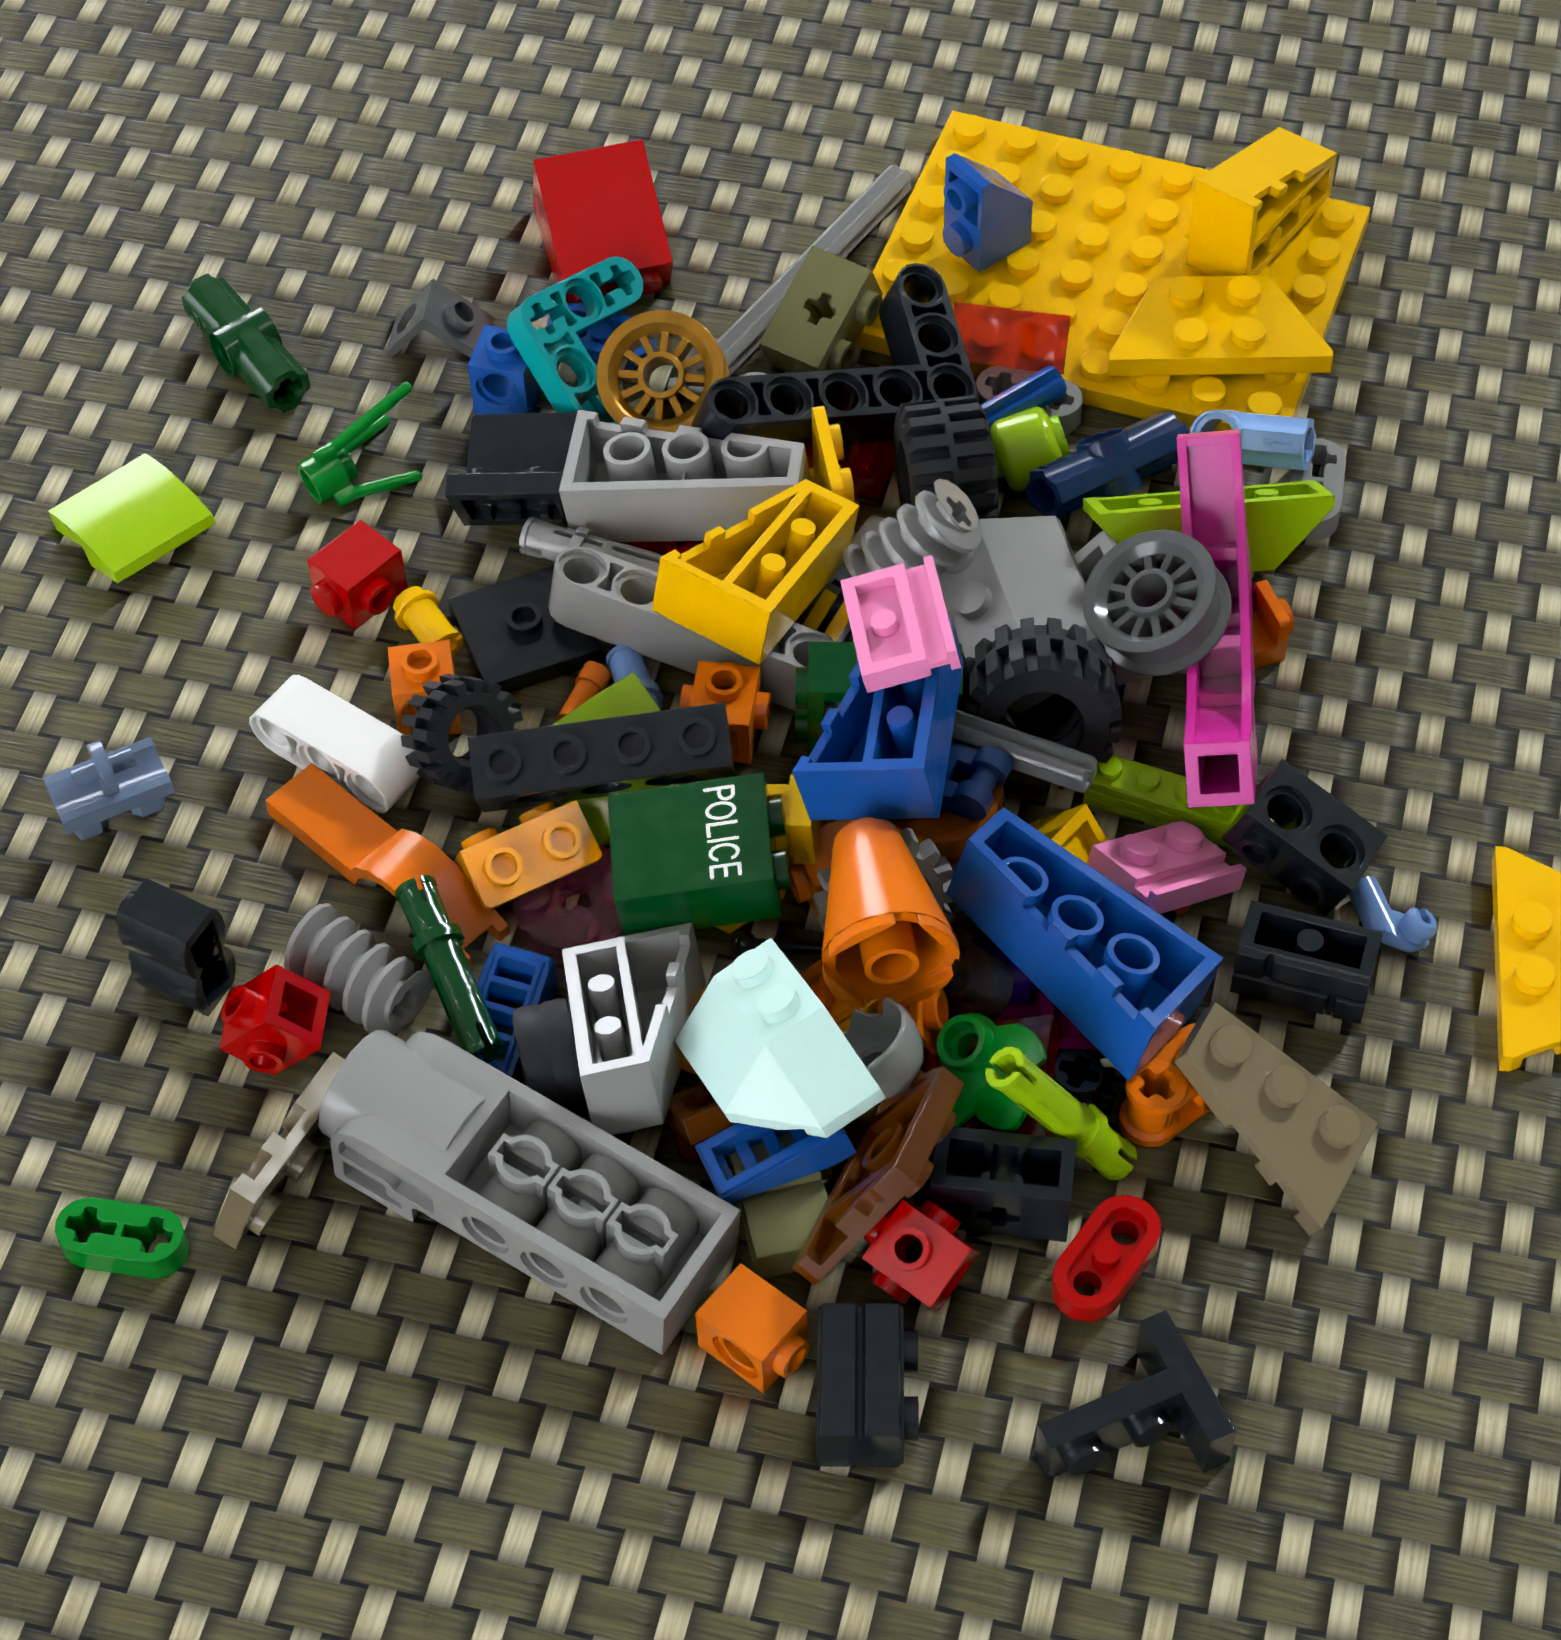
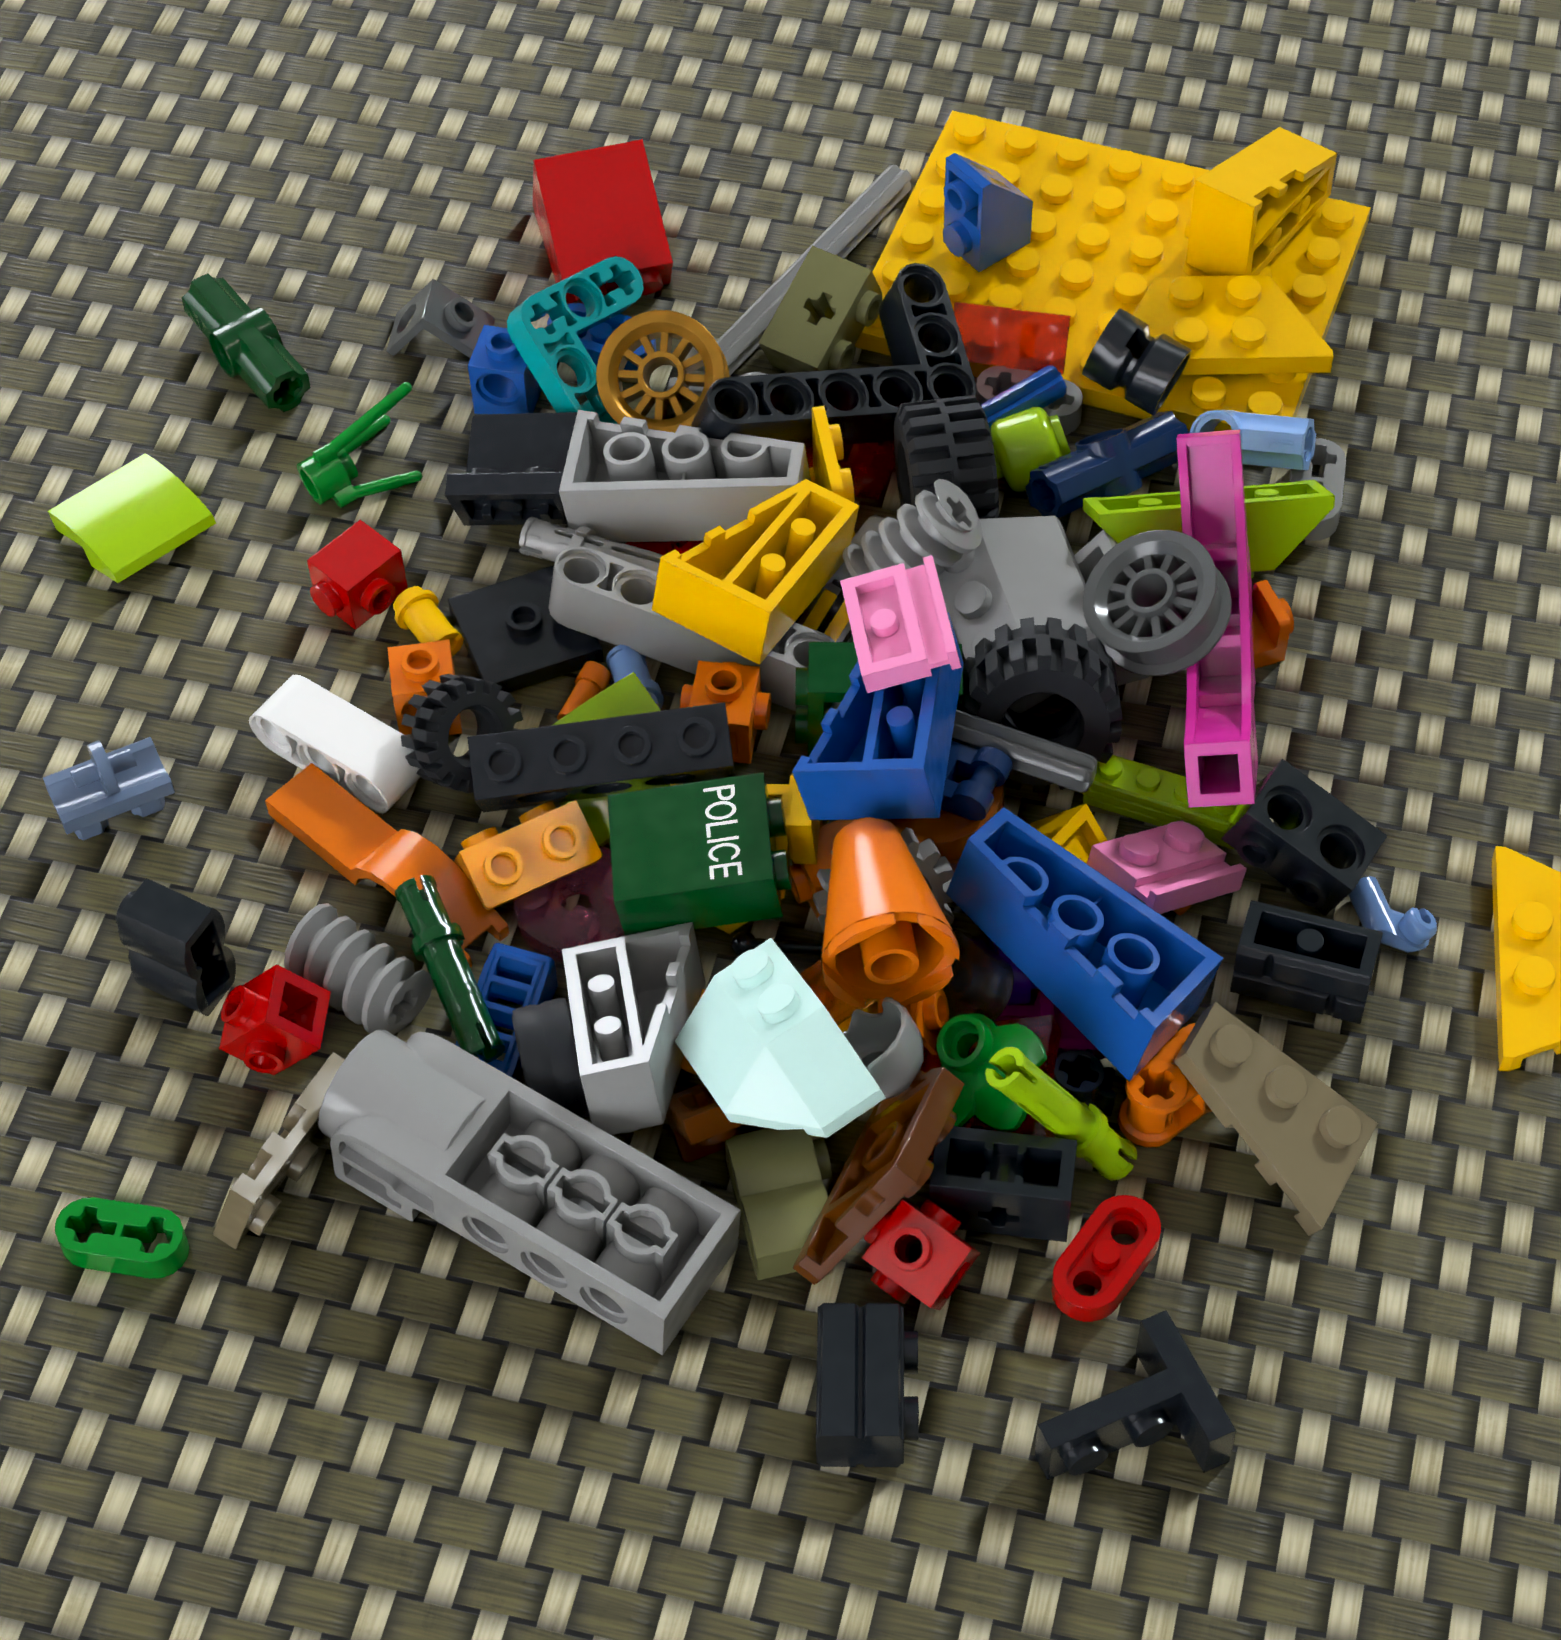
blue slope [695,1123,857,1204] -> none
orange brick [695,1263,810,1394] -> none
none -> black wheel [1082,308,1192,415]

